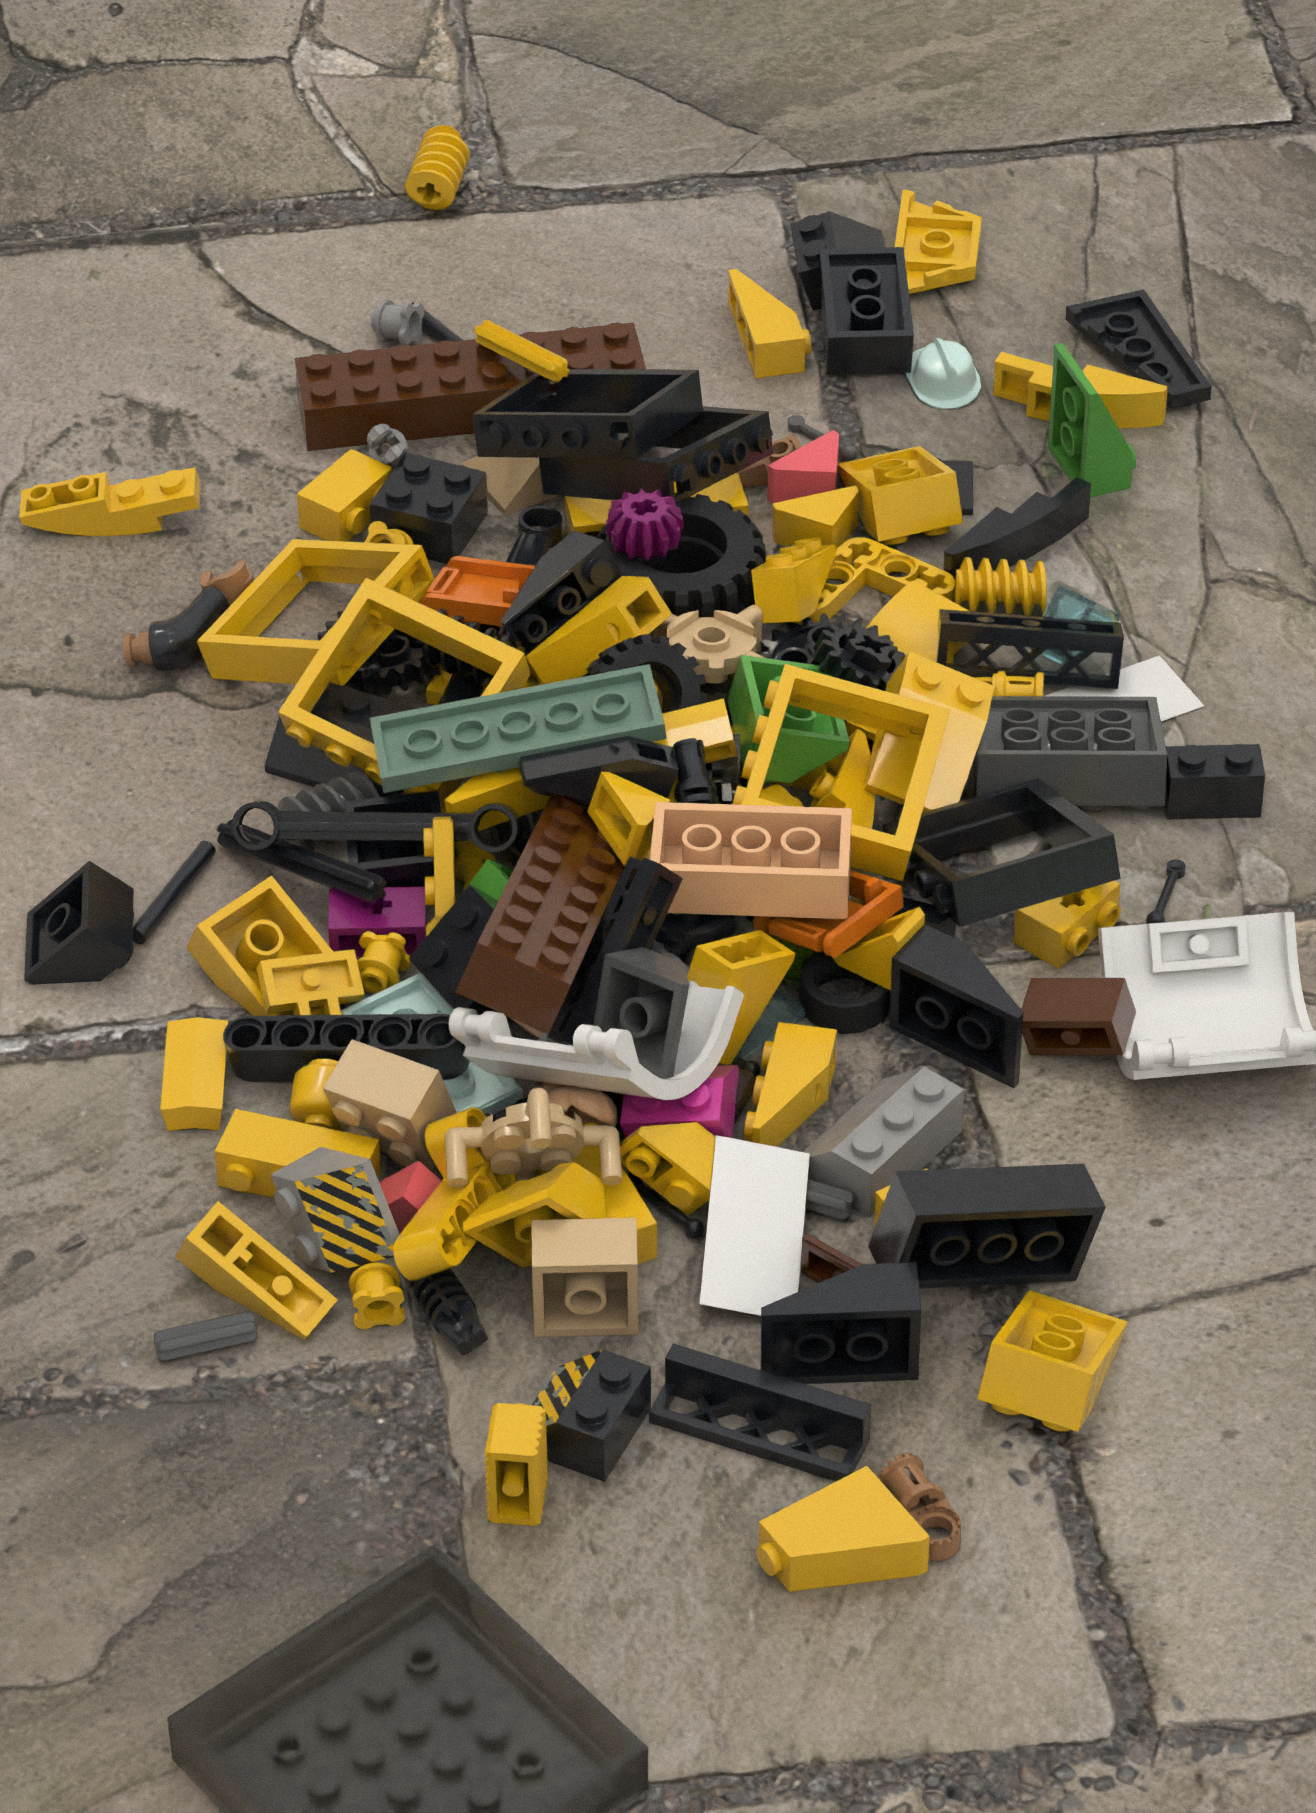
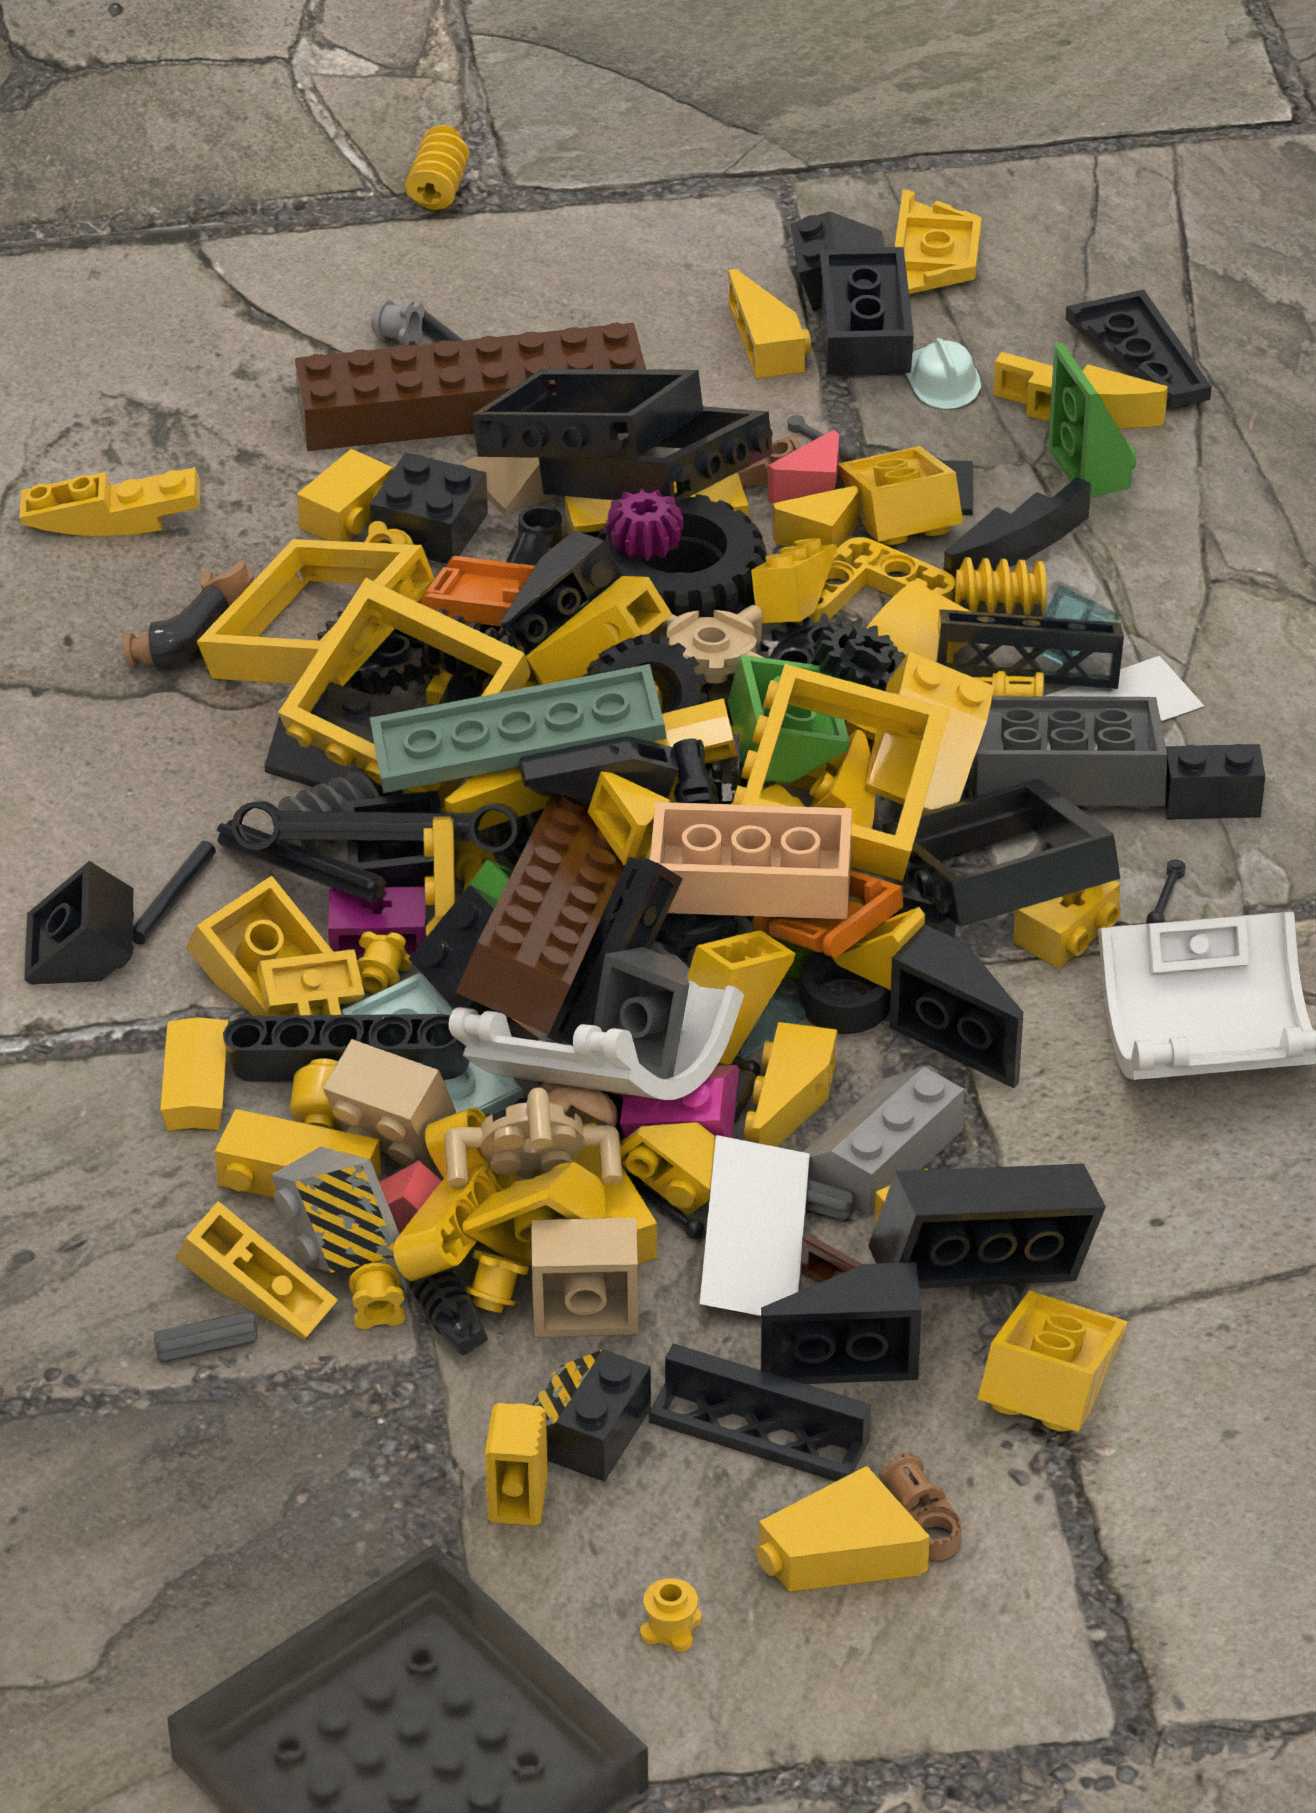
light grey hinge [367,424,410,470] -> none
yellow axle [474,320,570,383] -> none
reddish brown brick [1021,977,1136,1055] -> none
none -> yellow brick [466,1249,529,1313]
none -> yellow brick [640,1578,702,1652]

